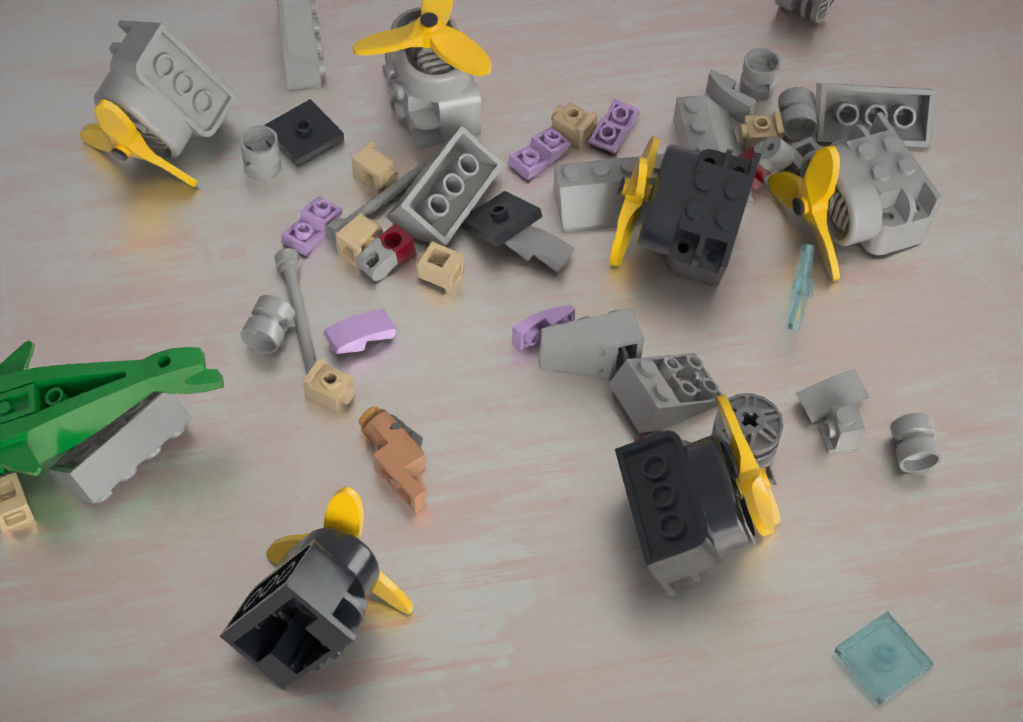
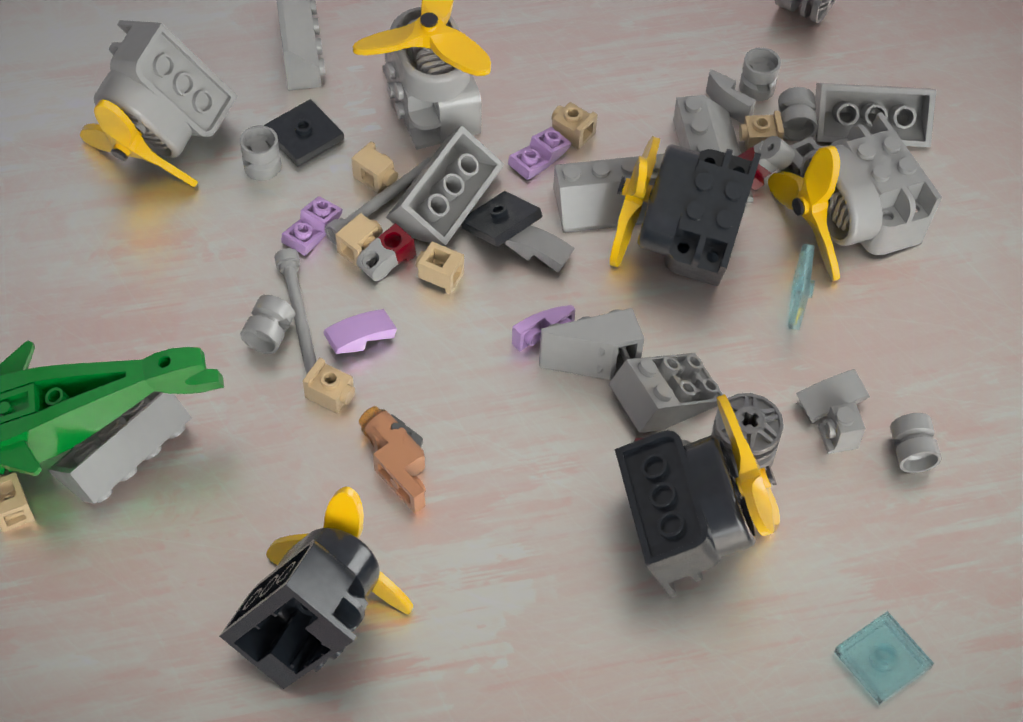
lavender slope [589,99,640,154] -> none

